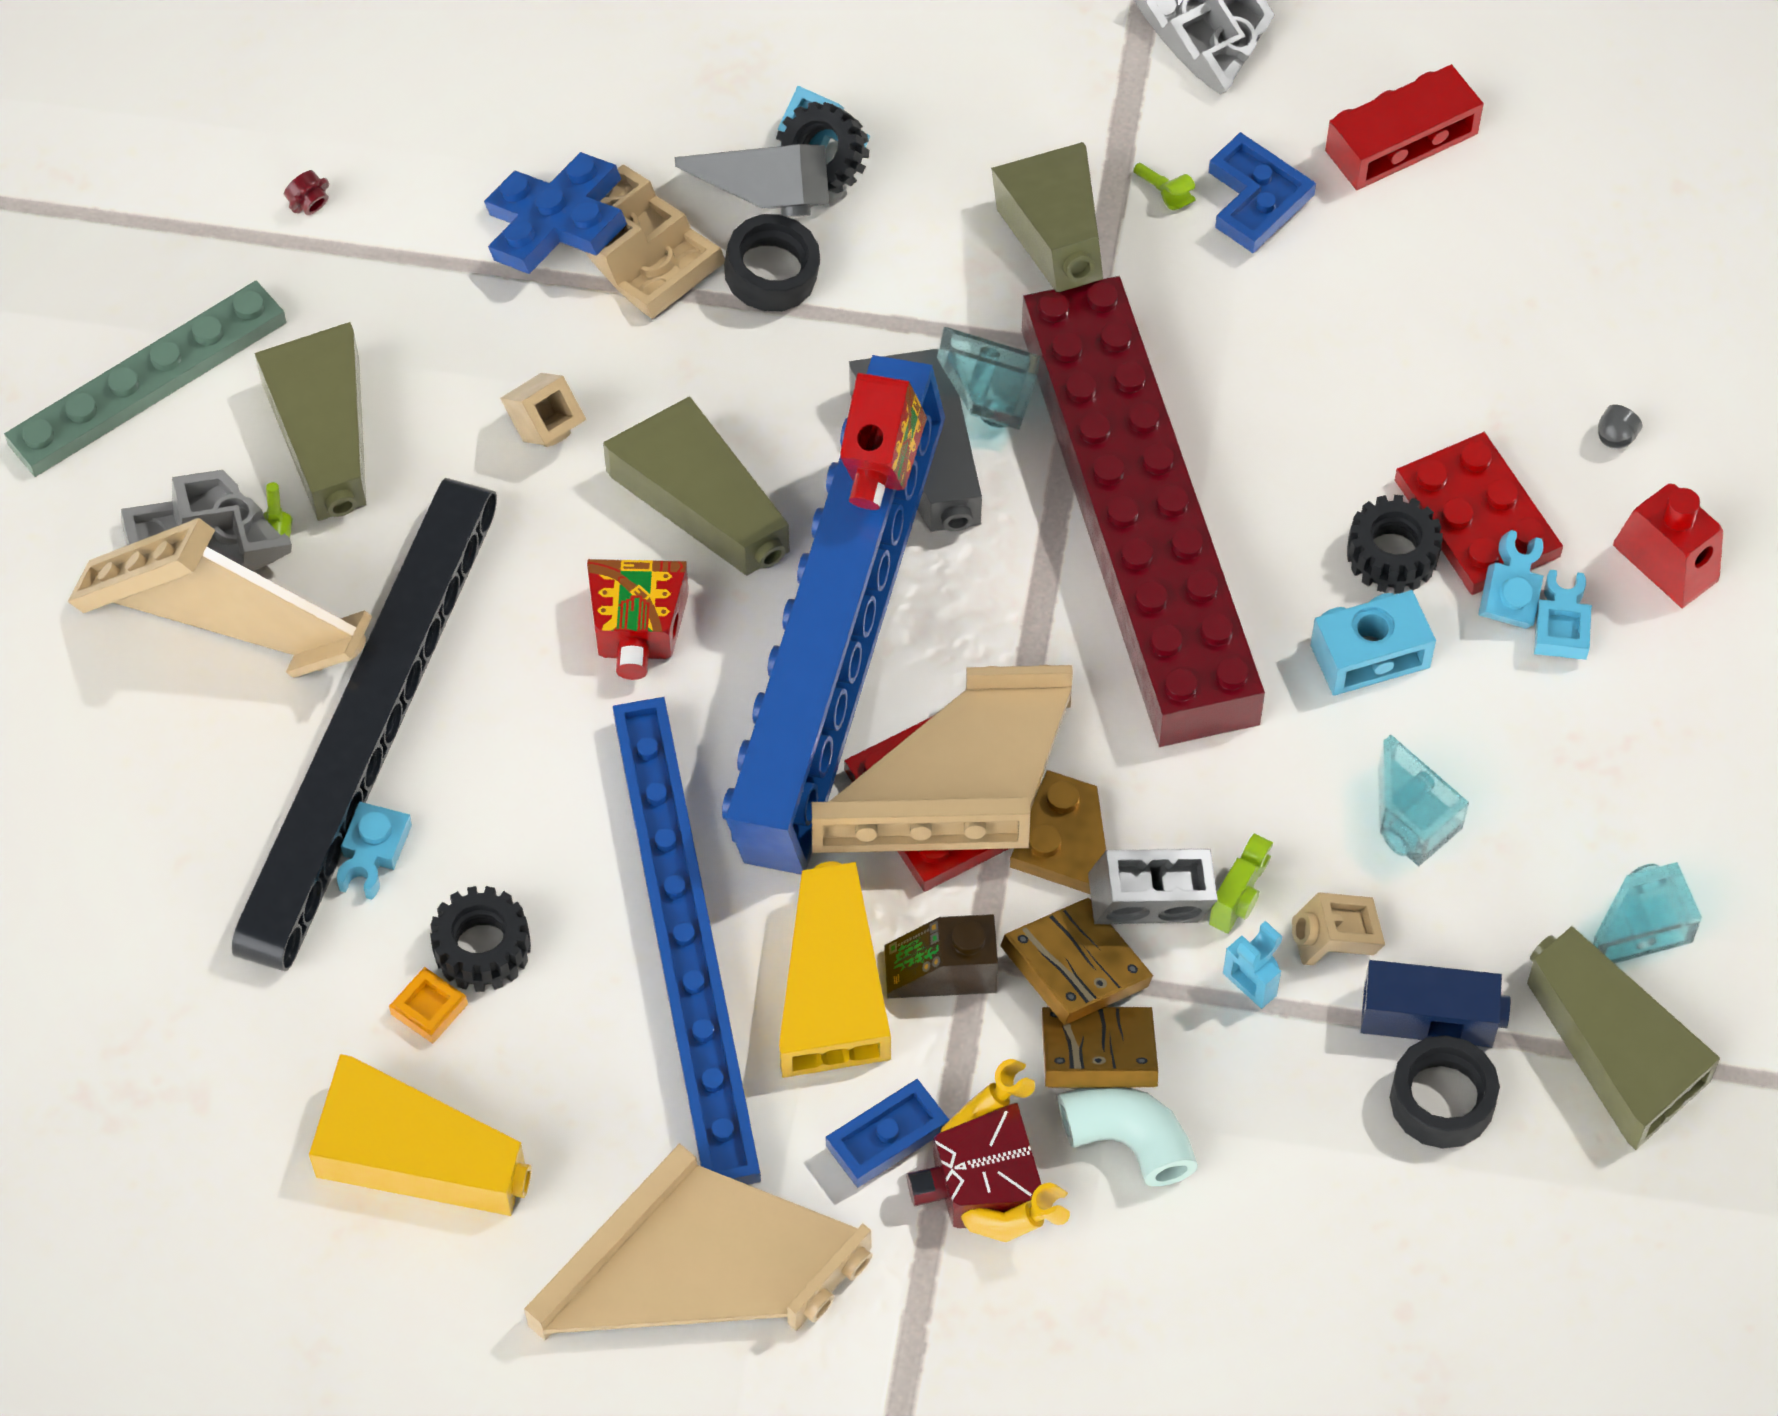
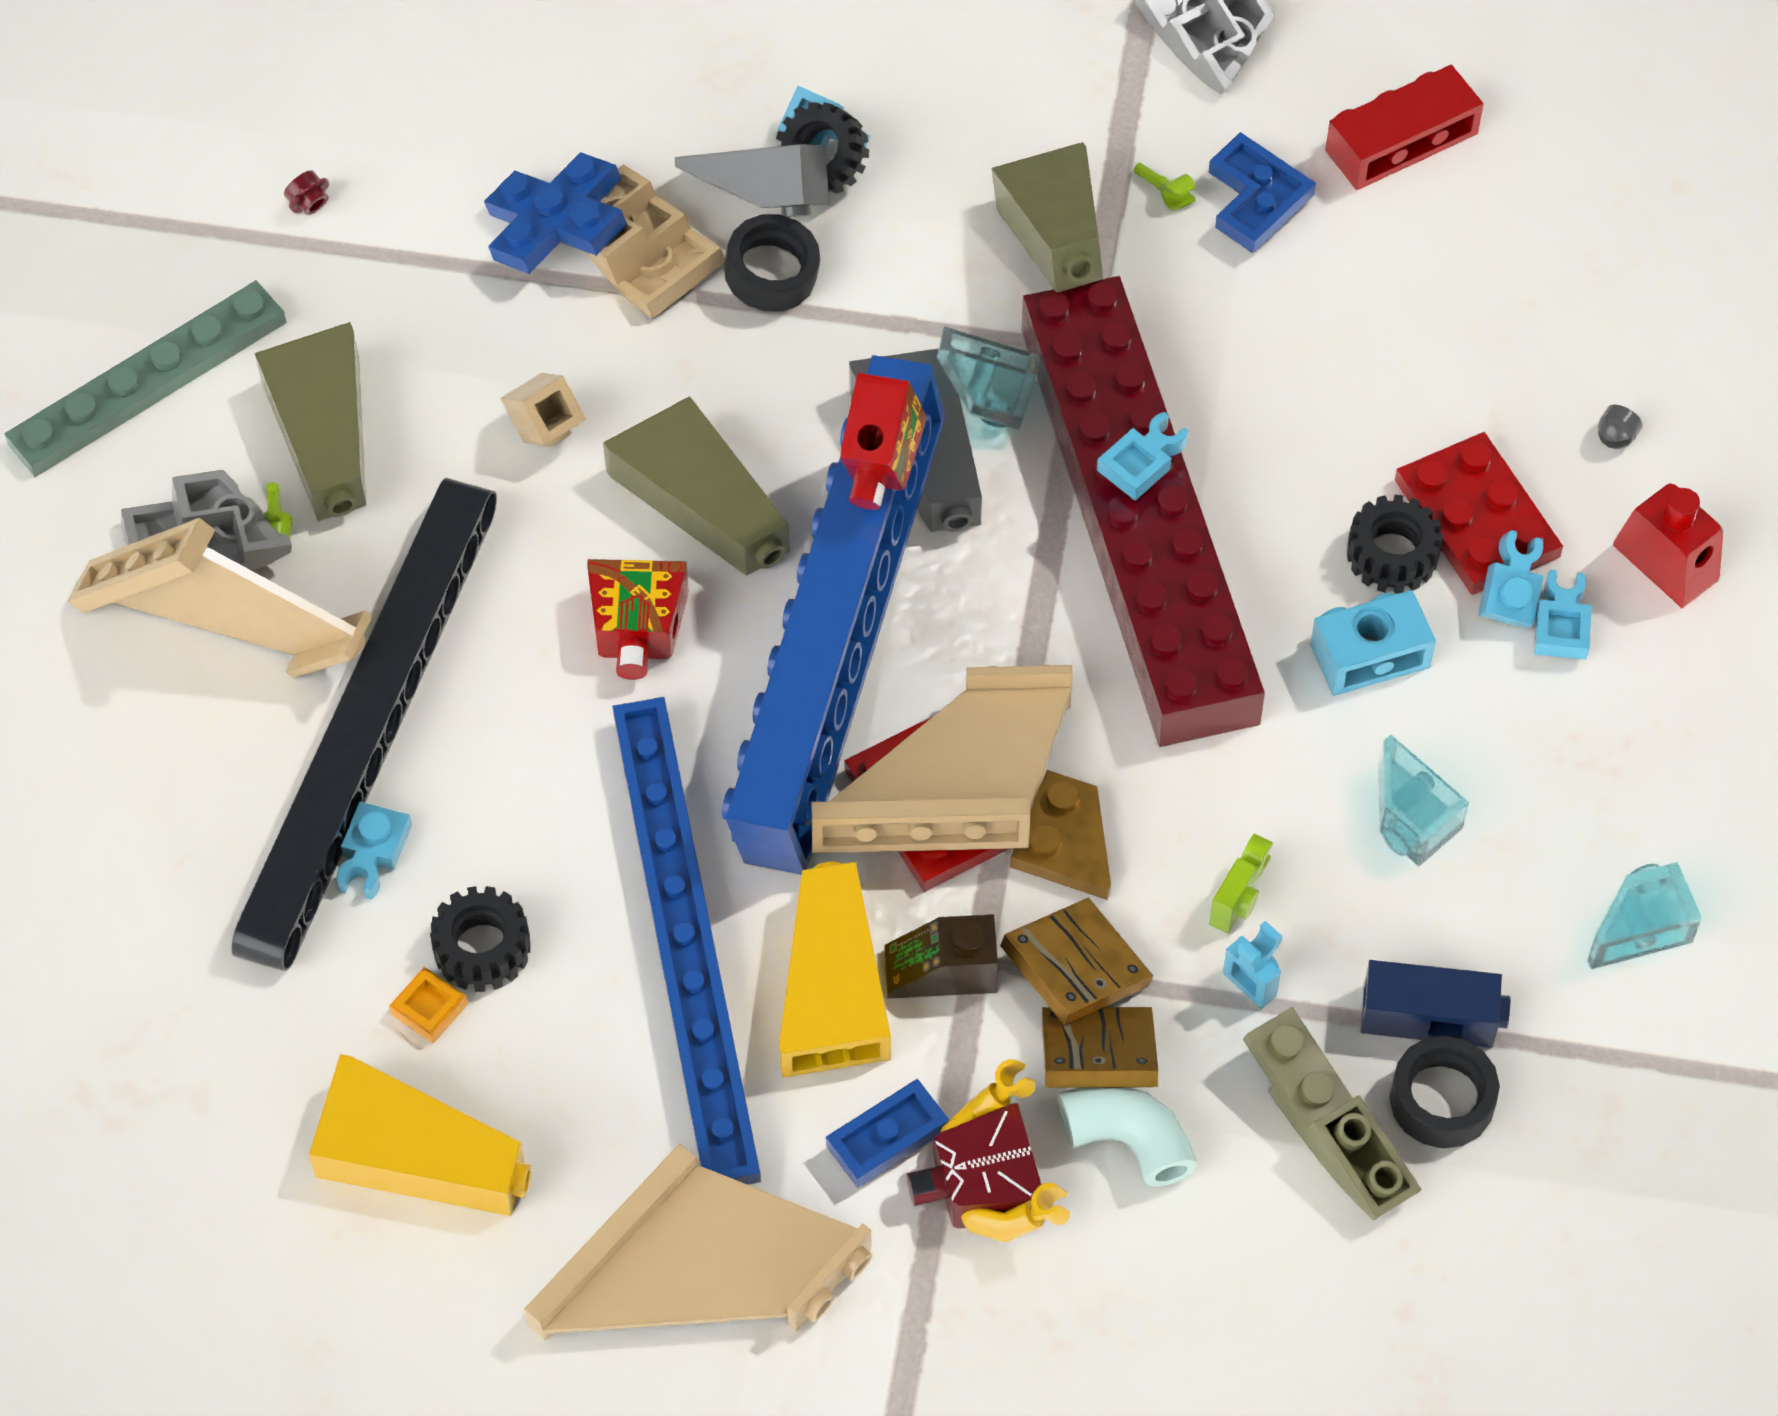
brick [1088,849,1218,924] -> none
tan bracket [1292,892,1385,965] -> none
olive slope [1527,926,1720,1150] -> none
none -> medium azure plate [1097,412,1189,501]
none -> olive slope [1243,1006,1422,1221]

